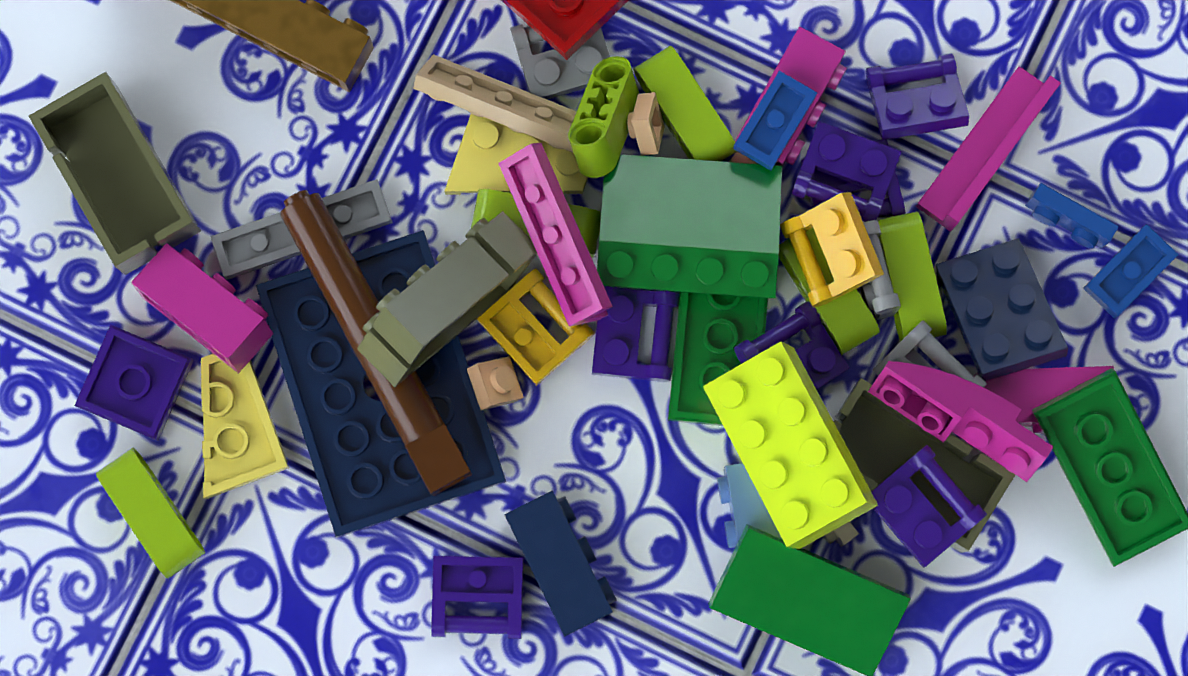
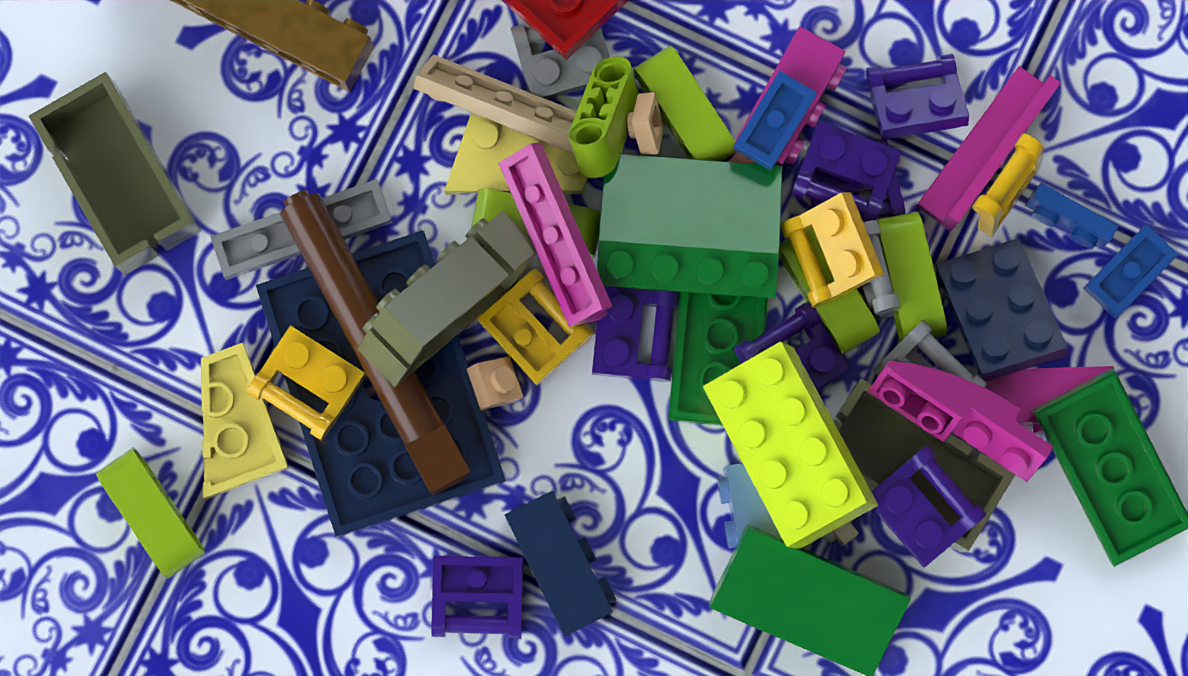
dark purple plate [74,324,194,441] -> none
dark pink brick [131,243,273,374] -> none
none -> yellow plate [246,325,366,441]
none -> yellow plate [972,133,1044,237]

